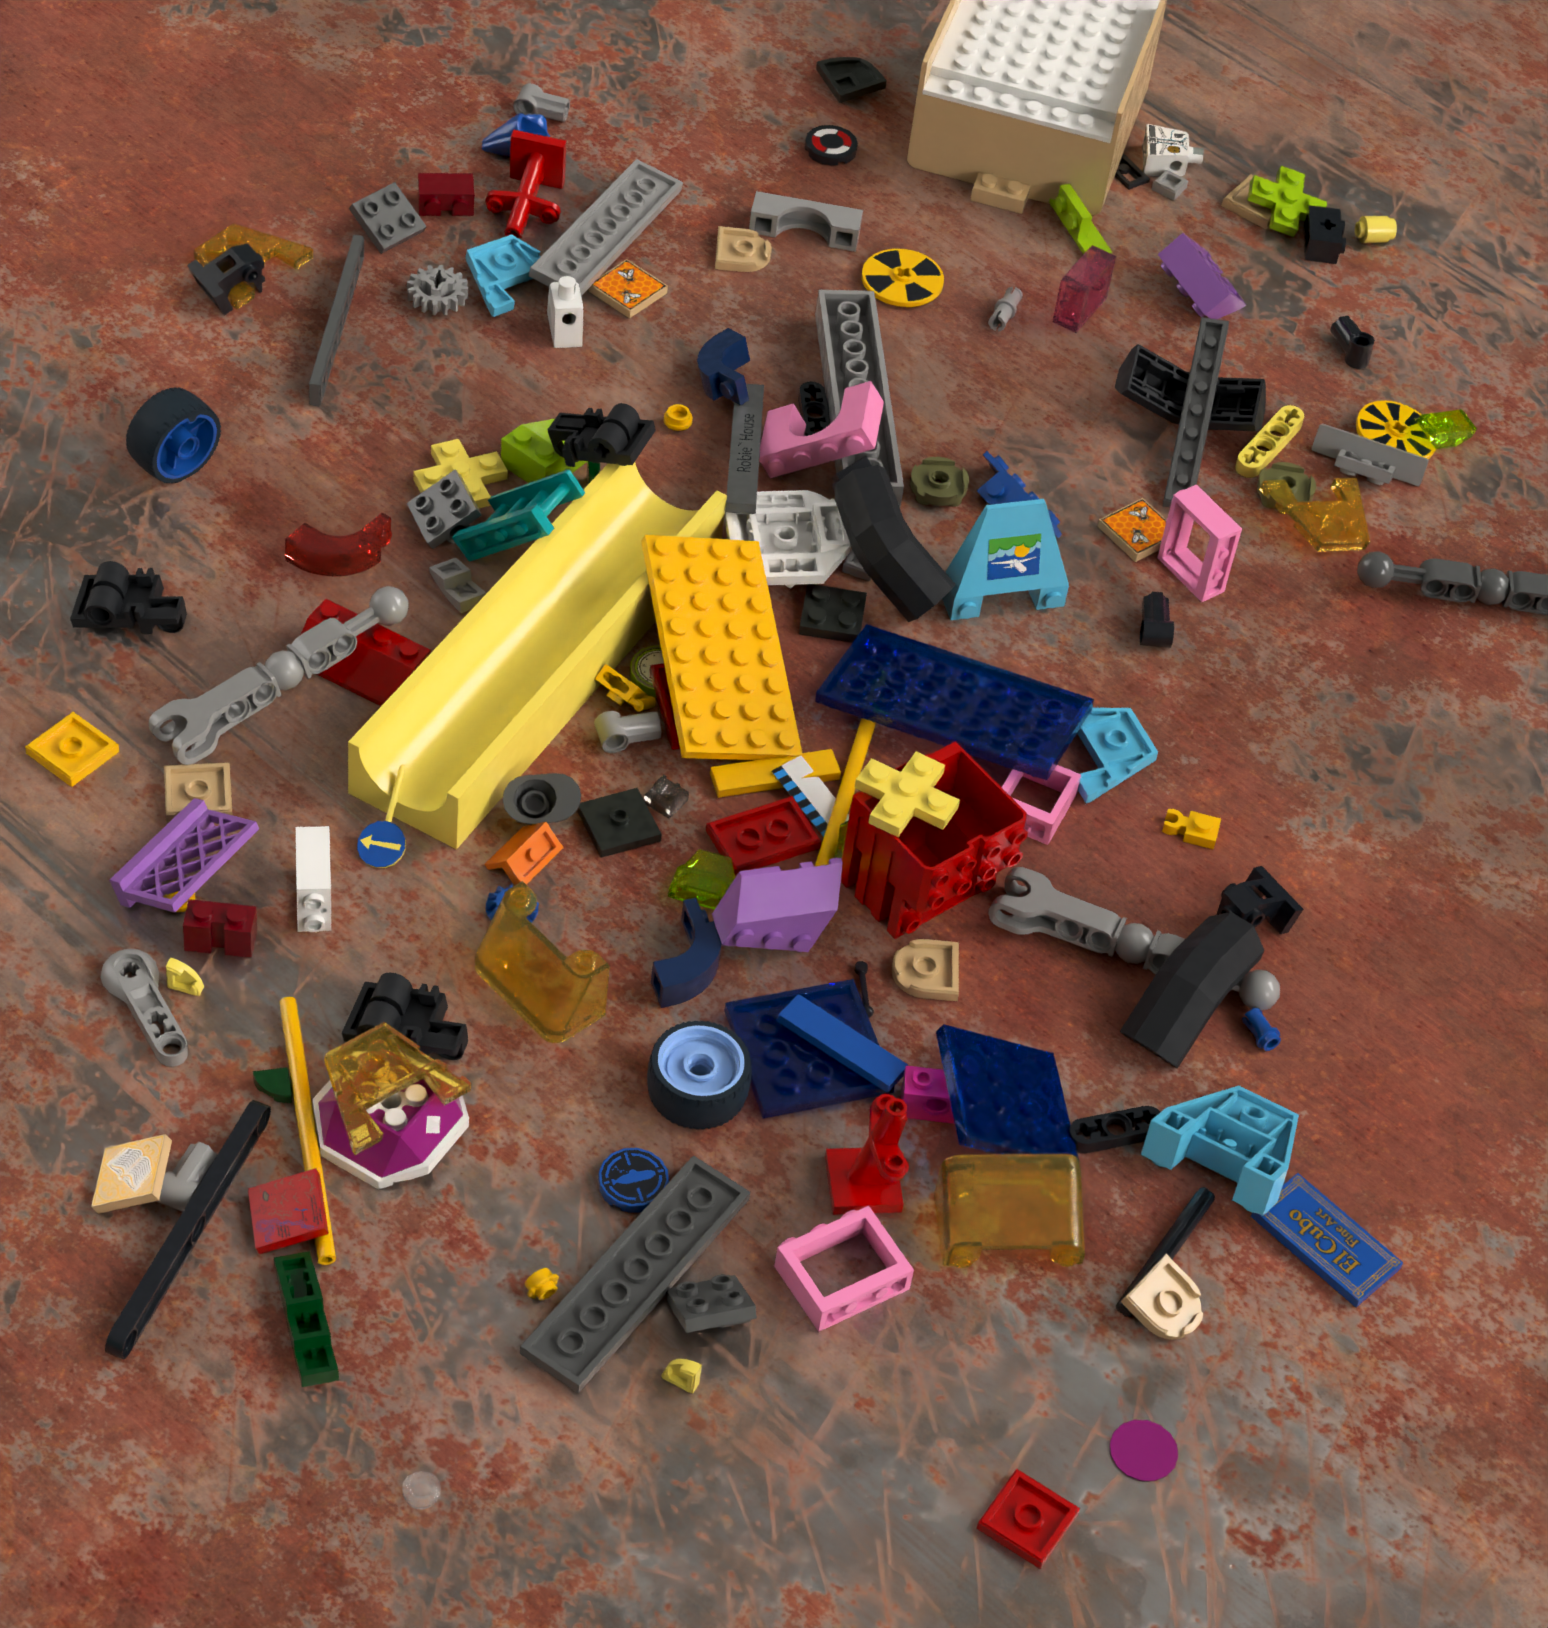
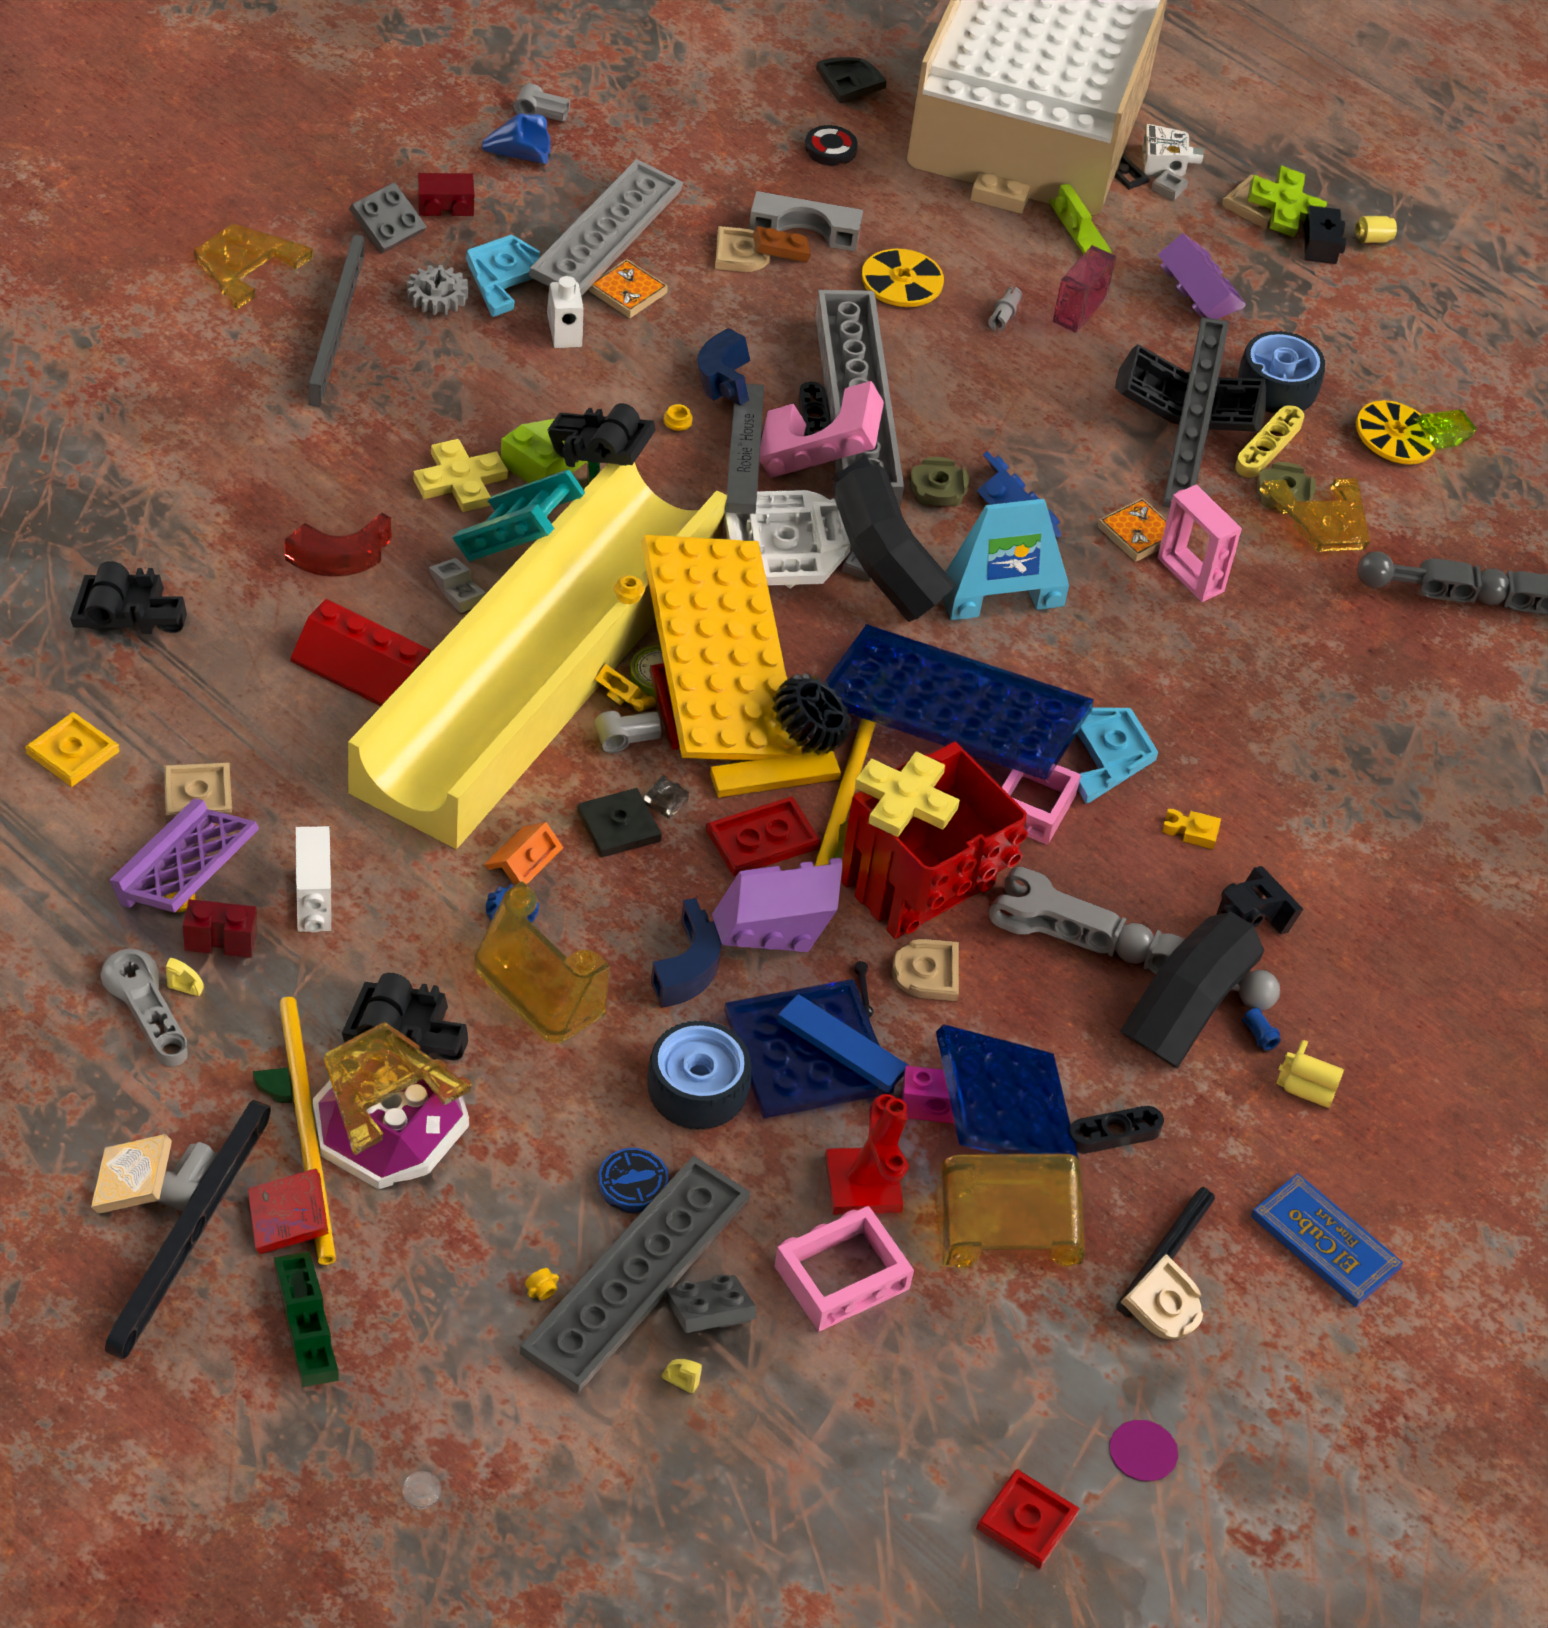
black wheel [126,387,221,484] -> none
light grey piece [149,586,409,765] -> none
black tile [187,243,265,316] -> none
blue piece [357,764,406,868] -> none
dark grey plate [407,469,482,549] -> none
red piece [485,130,567,238] -> none
dark grey piece [502,773,581,825] -> none
clear neon green slope [668,849,736,910] -> none
white sticker [772,756,849,837] -> none
pearl dark grey plate [799,584,867,644] -> none
black piece [1140,591,1174,648] -> none
medium azure wedge [1141,1086,1299,1216] -> none
light grey bracket [1312,423,1429,486] -> none
black piece [1330,316,1375,369] -> none
none -> yellow plate [614,575,645,604]
none -> dark orange plate [753,226,811,263]
none -> black gear [772,673,852,755]
none -> wheel [1238,331,1325,413]
none -> light yellow piece [1276,1040,1344,1109]

